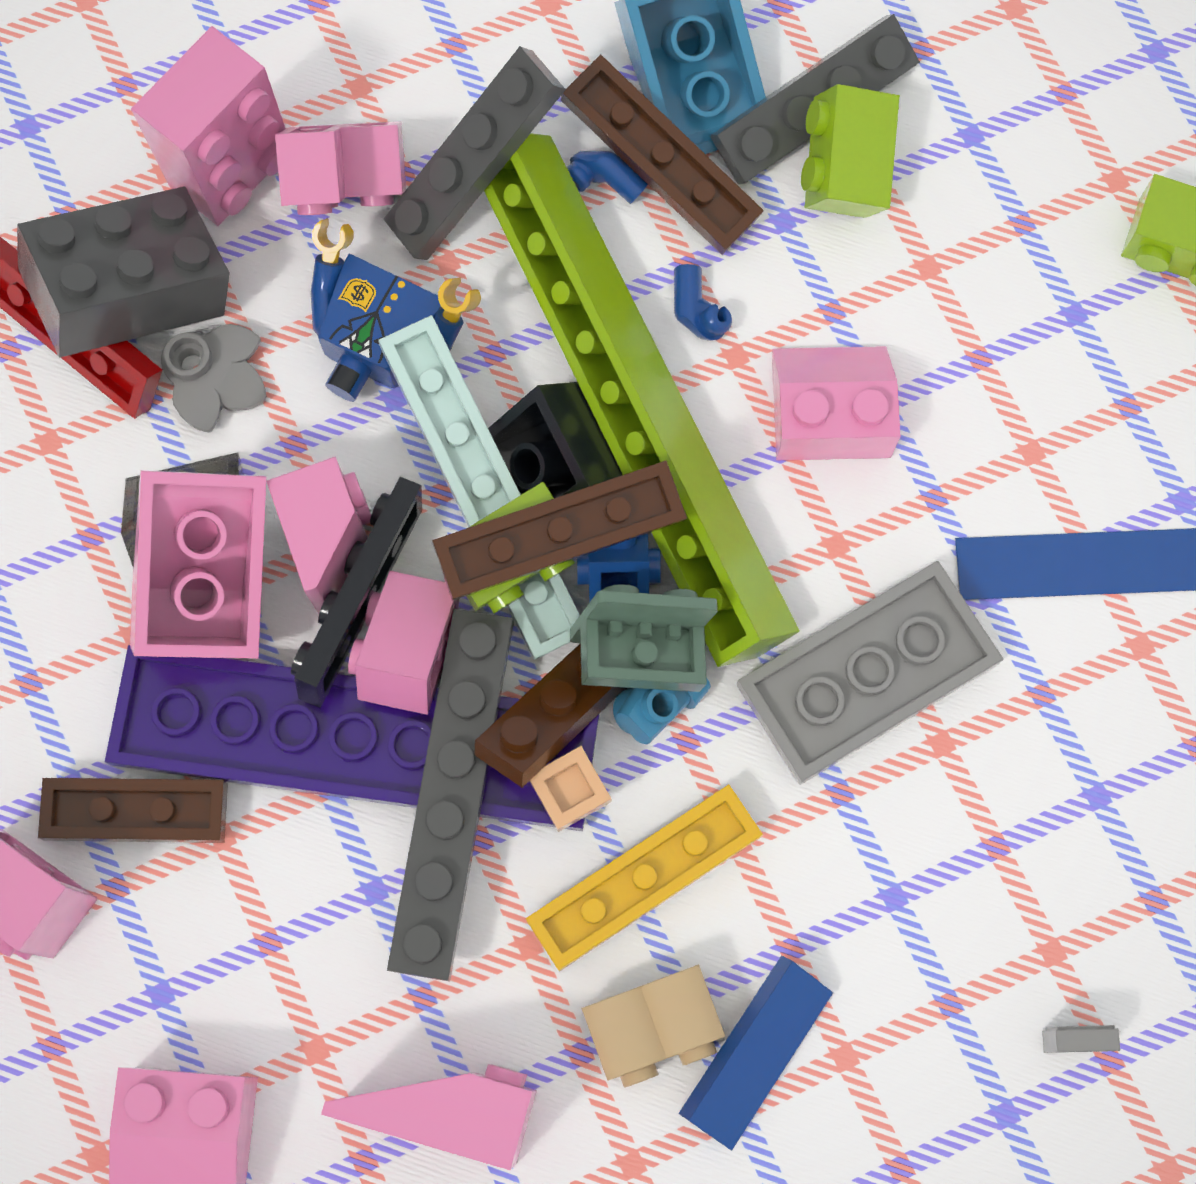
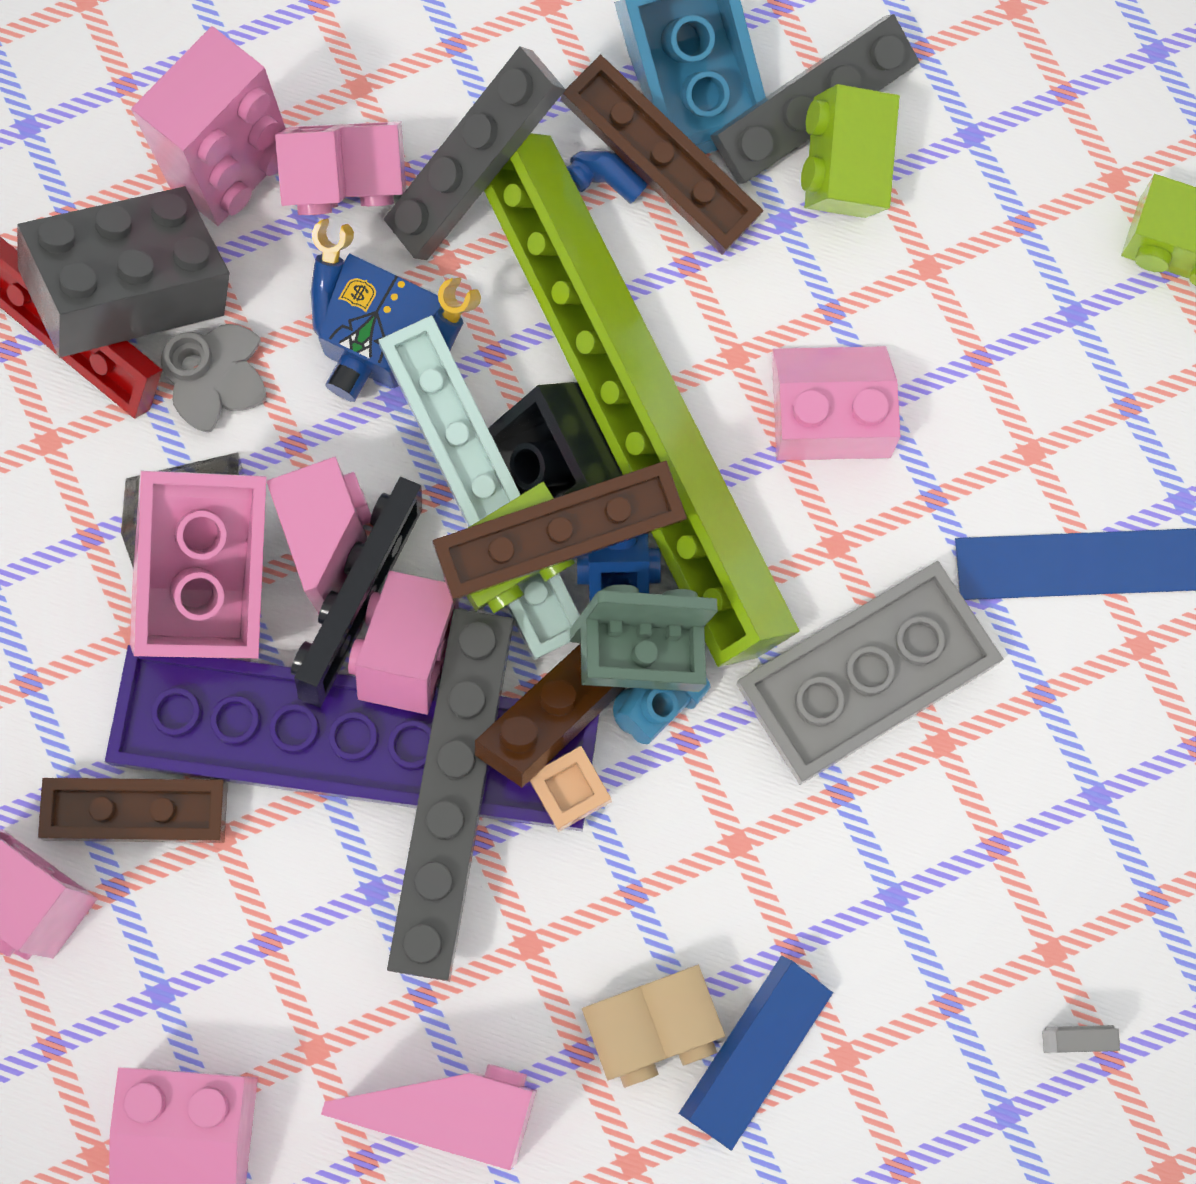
yellow plate [525,784,763,972] -> none
blue arm [674,264,732,341] -> none

